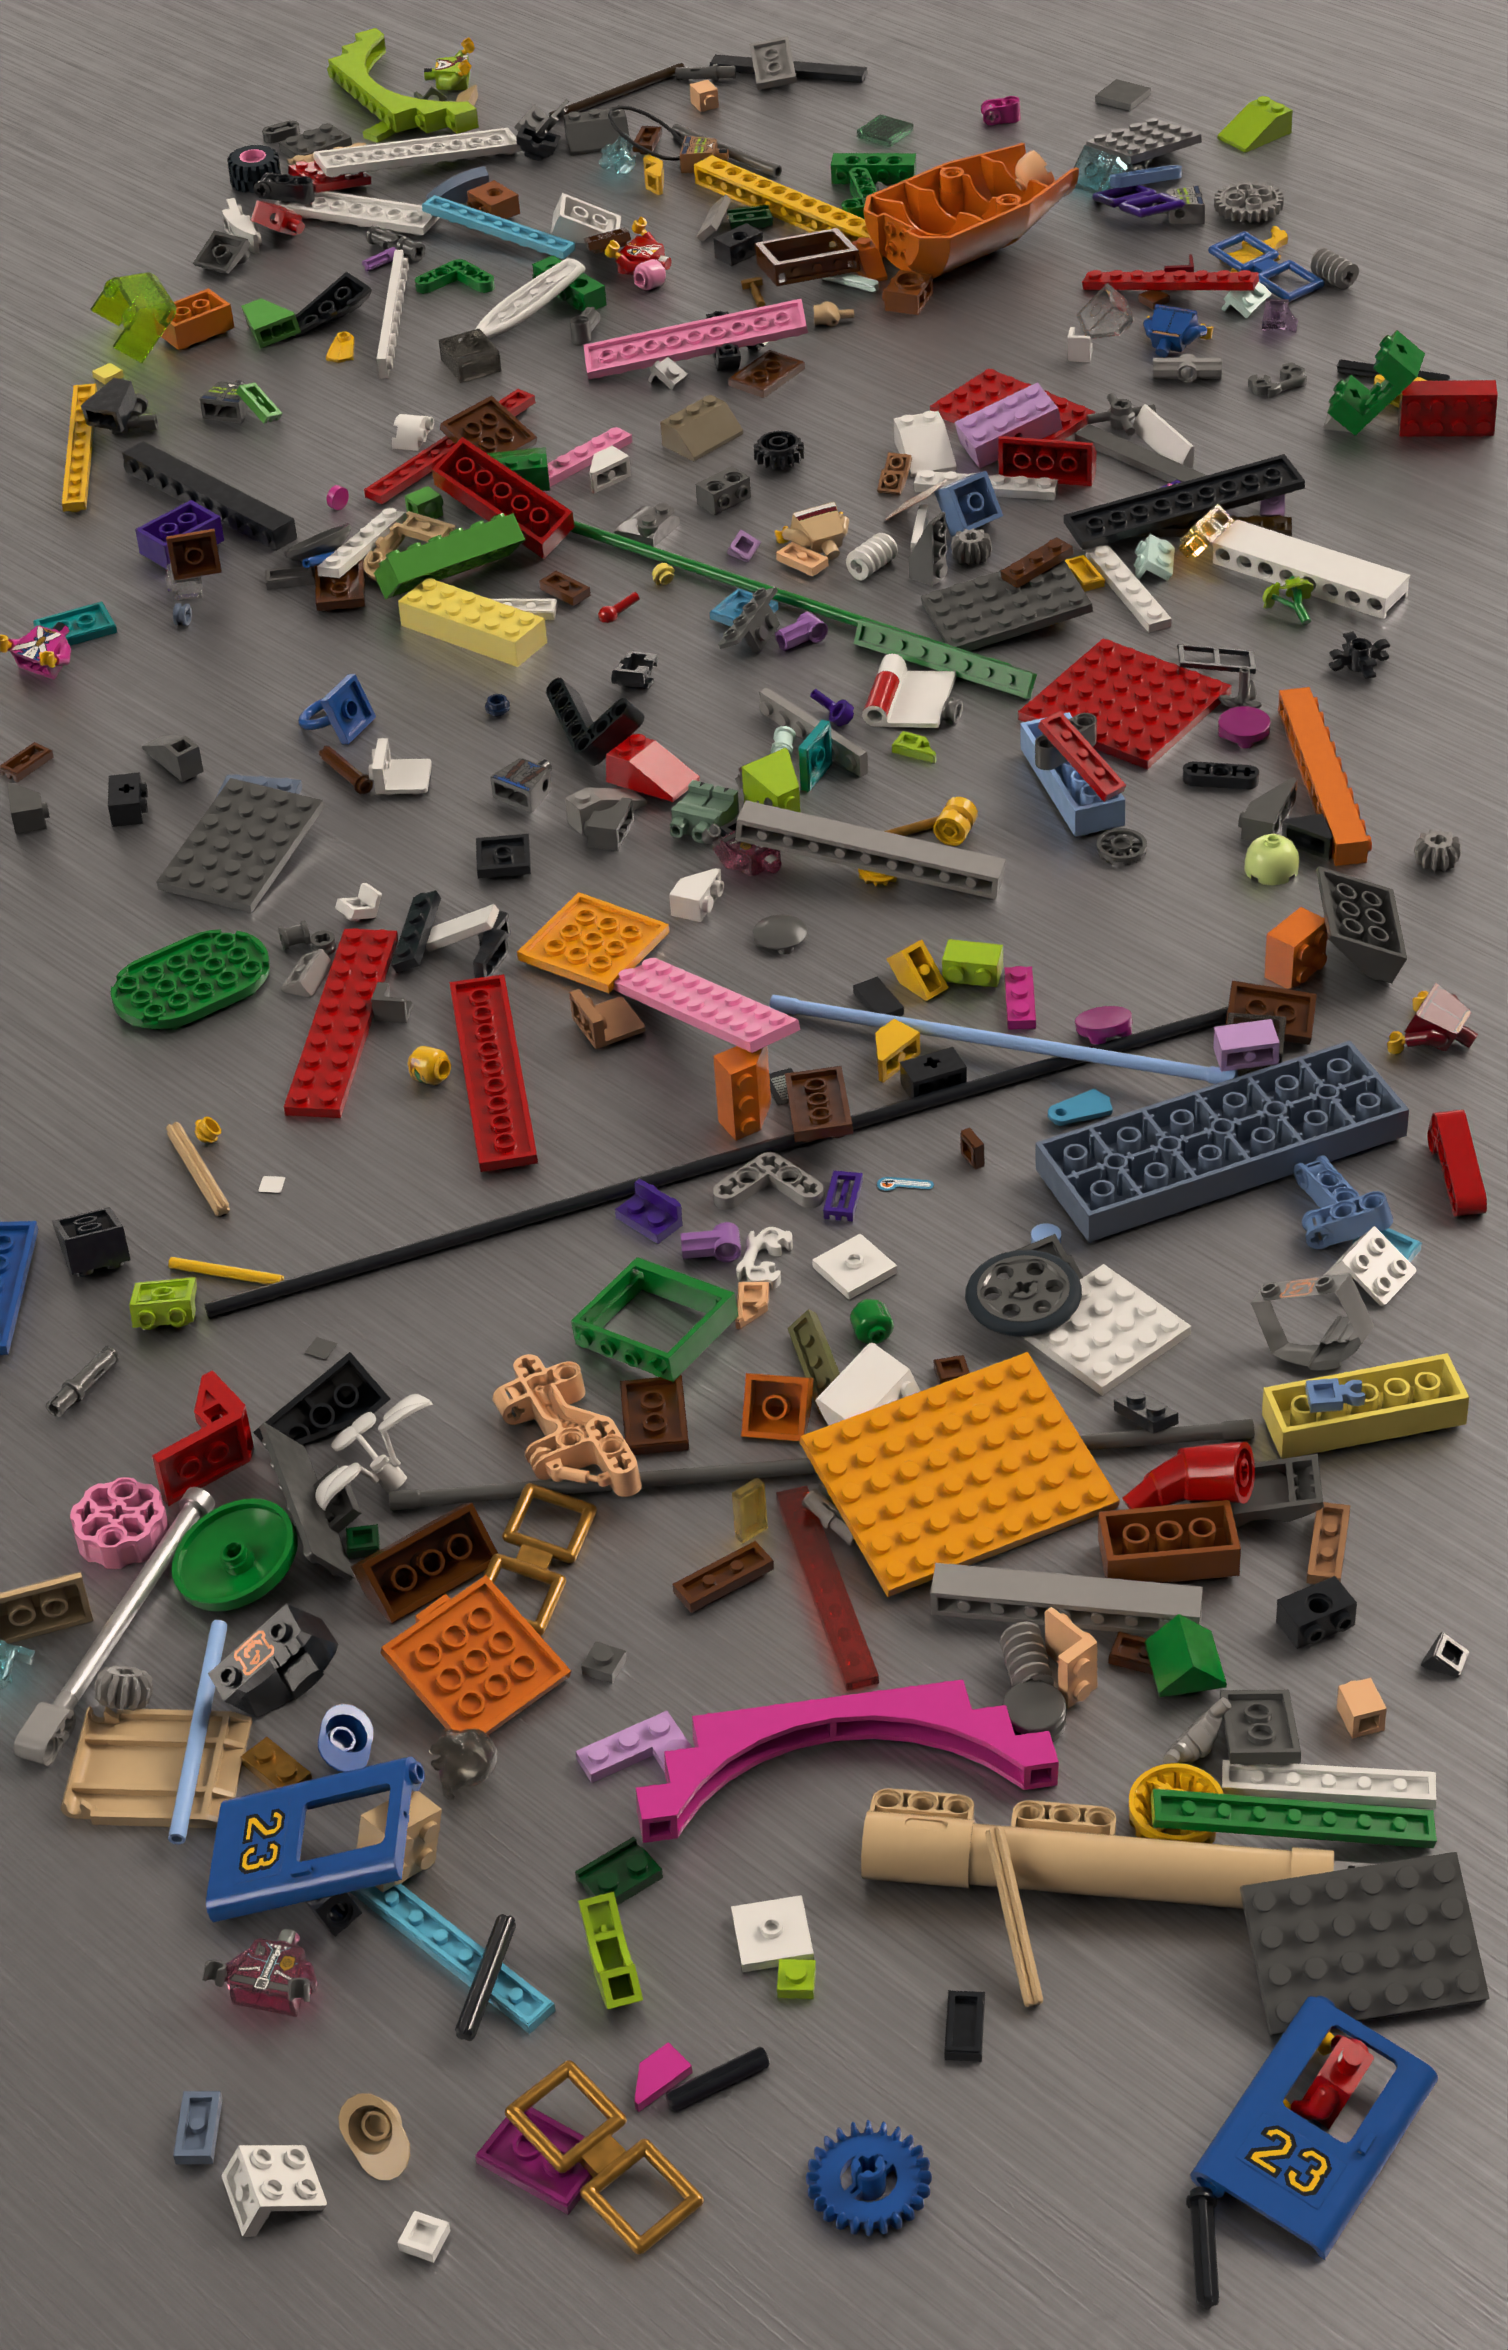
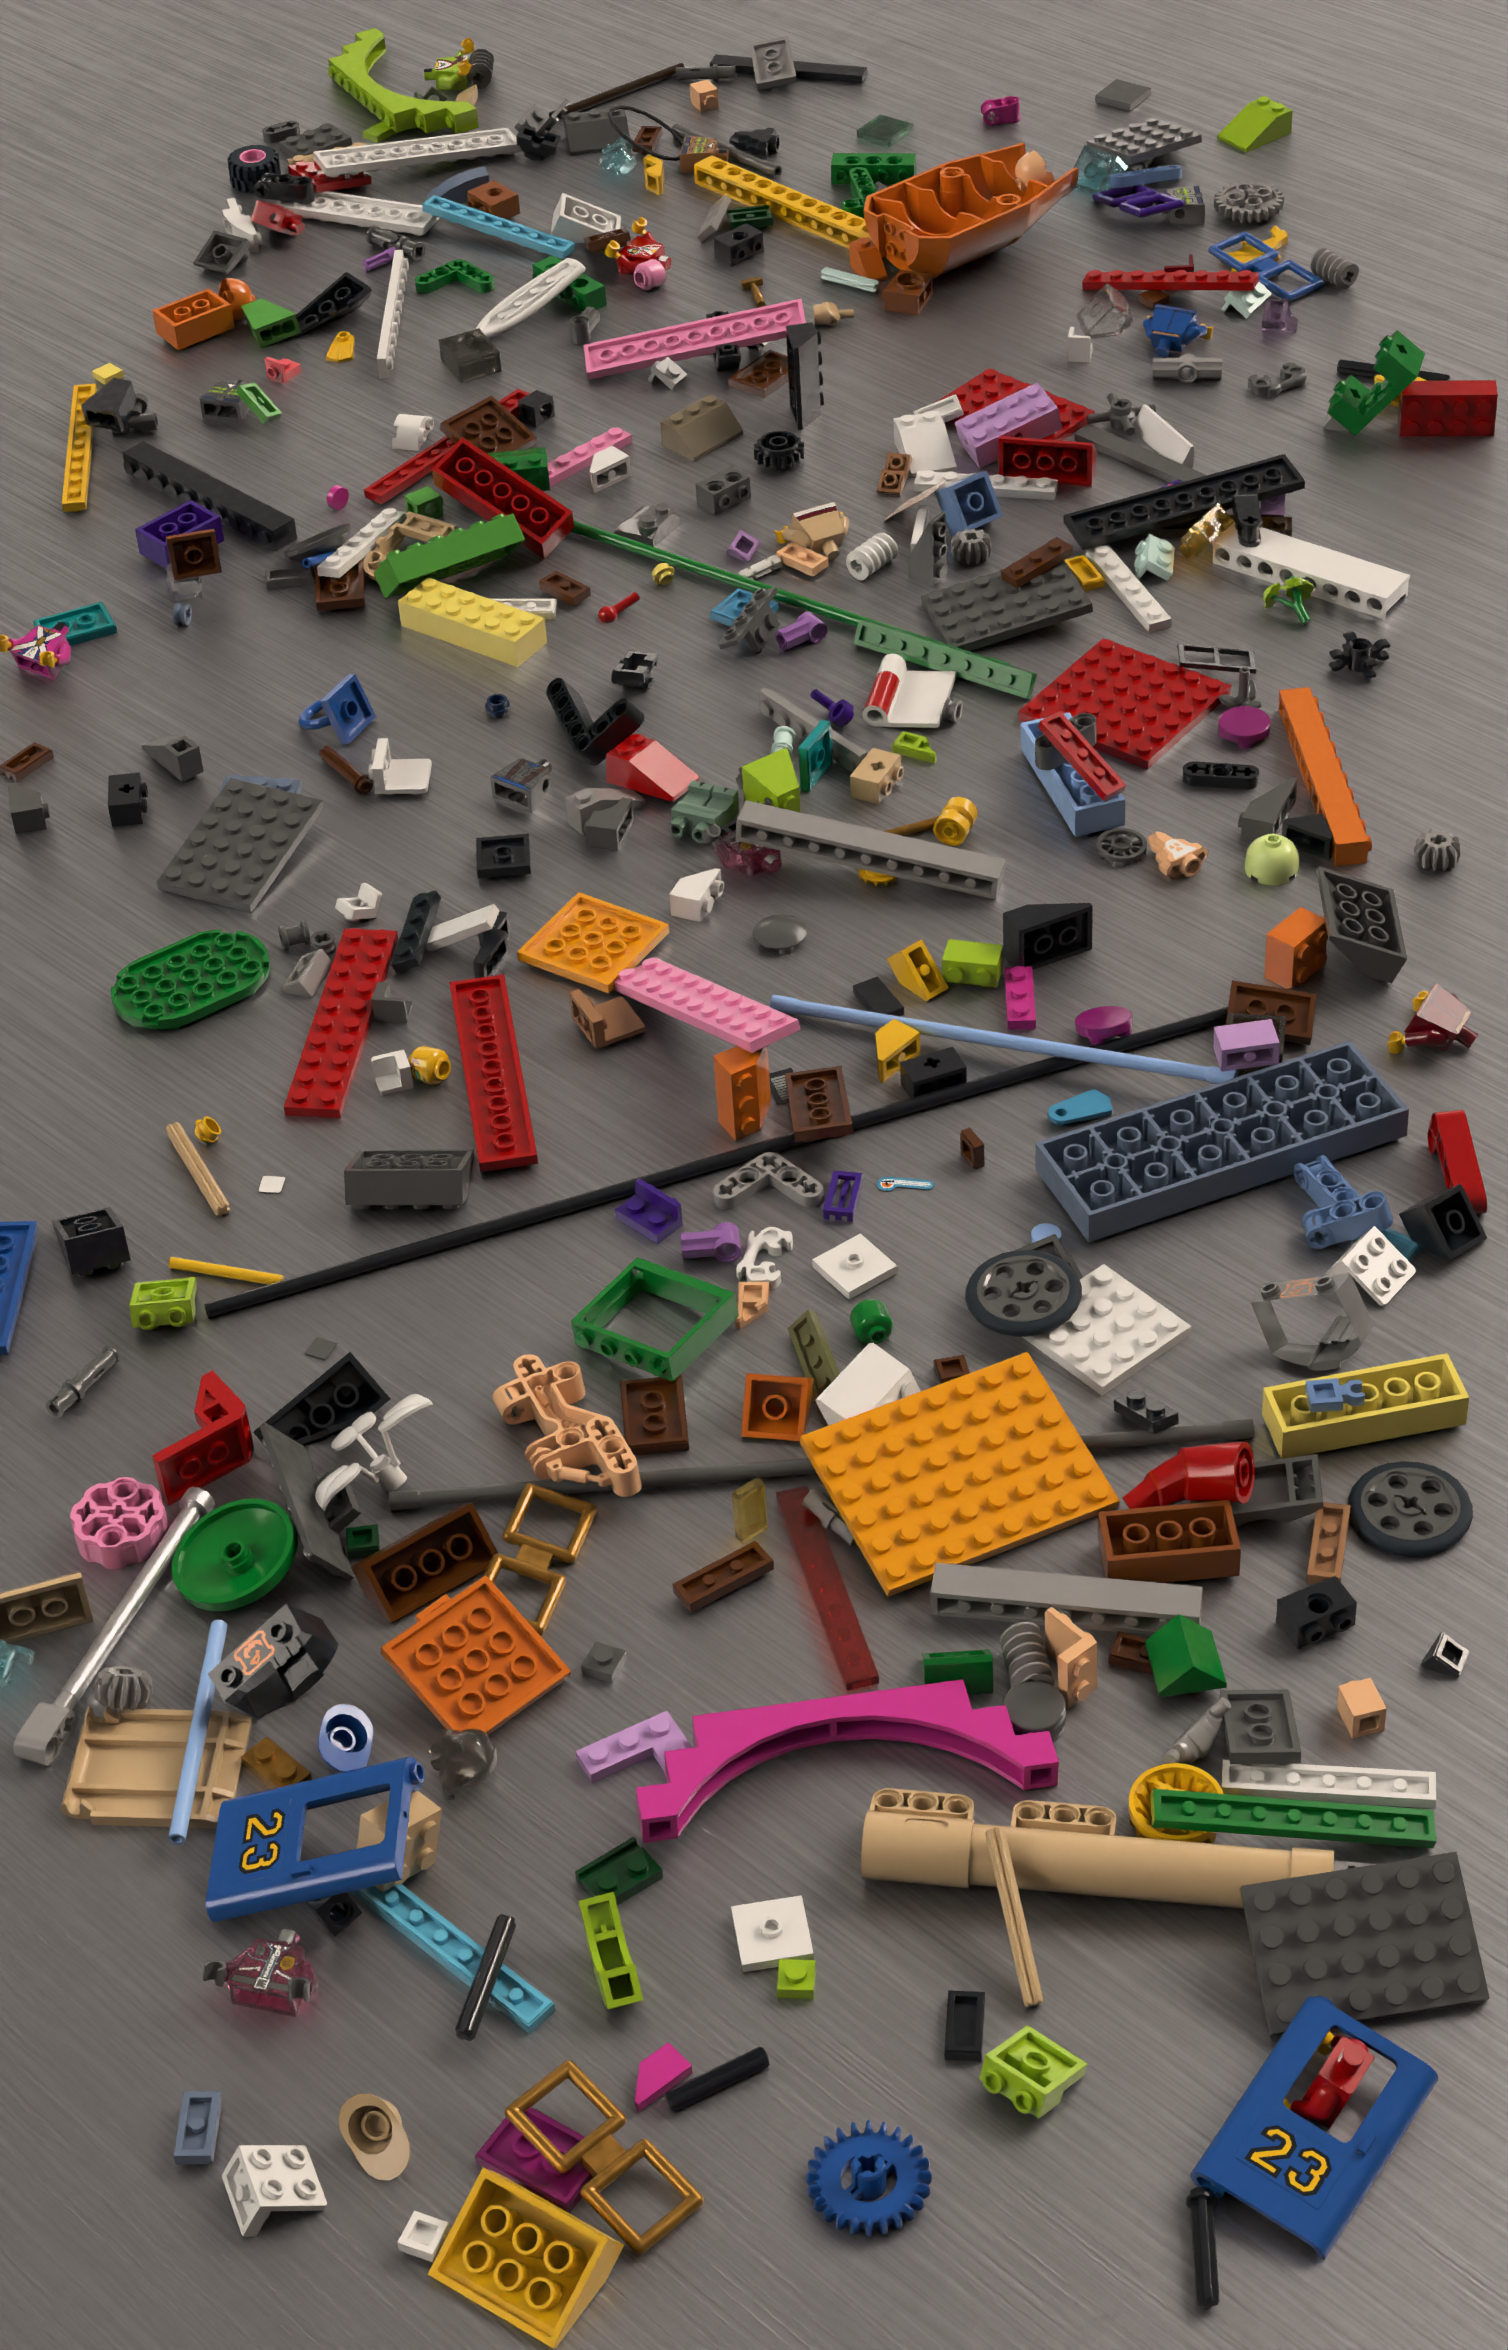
clear neon green windscreen [91,272,176,363] -> none
reddish brown window [755,228,860,286] -> none
none -> orange cylinder [218,278,256,322]
none -> coral bracket [264,357,301,383]
none -> dark grey slope [344,1149,474,1209]
none -> white panel [371,1049,414,1096]
none -> yellow slope [428,2168,624,2349]
none -> dark grey piece [467,49,494,89]
none -> black brick [518,390,555,428]
none -> black rock [729,128,780,158]
none -> white axle [739,555,782,580]
none -> black slope [786,322,824,430]
none -> tan brick [850,748,904,805]
none -> white tile [913,394,964,423]
none -> green slope [922,1649,993,1694]
none -> lime plate [979,2025,1088,2118]
none -> black slope [1003,903,1093,970]
none -> light nougat rock [1148,831,1208,880]
none -> black piece [1232,494,1262,547]
none -> wedge [1348,1461,1473,1557]
none -> black slope [1399,1183,1487,1262]

